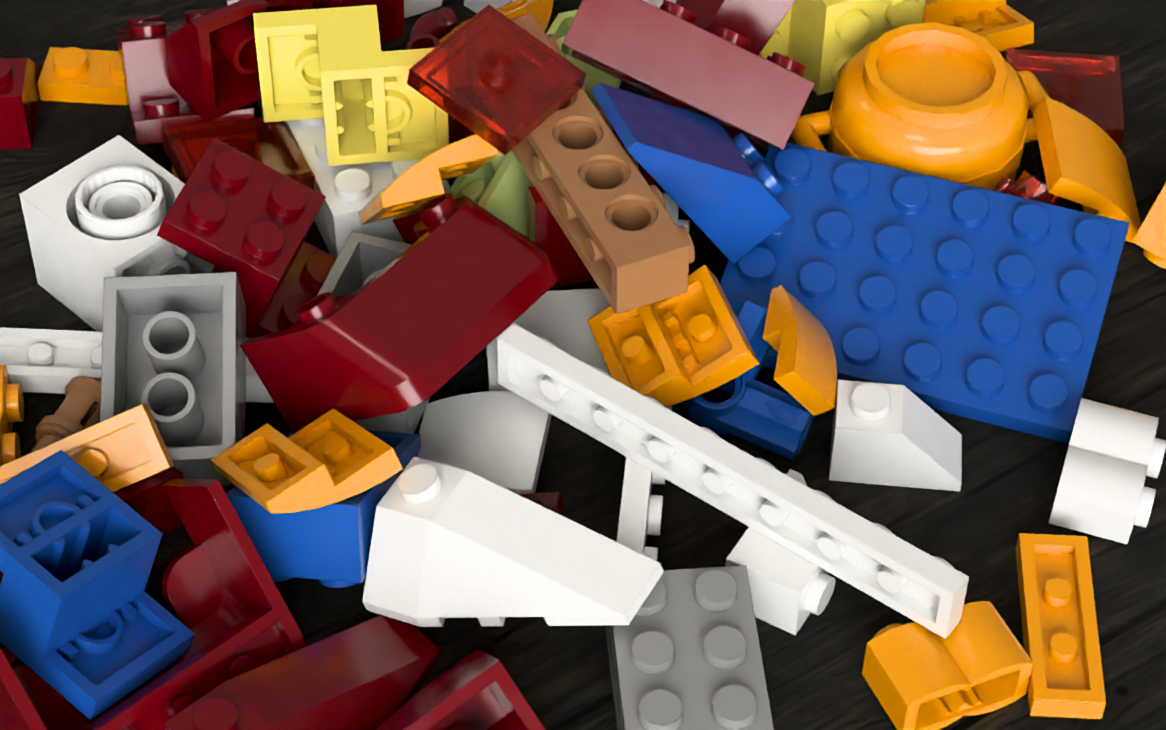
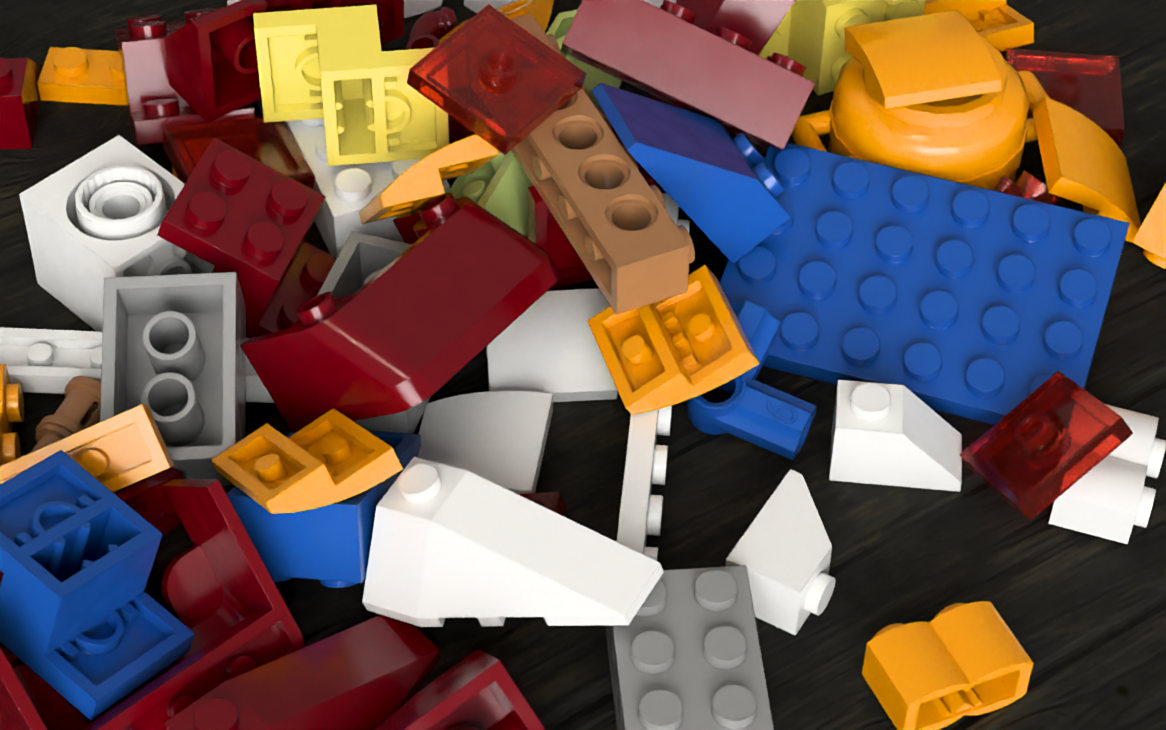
white plate [497,323,969,639] -> none
light orange slope [762,285,837,416] -> none
light orange plate [1015,533,1106,719] -> none
none -> light orange slope [844,10,1002,109]
none -> clear red plate [959,371,1133,521]

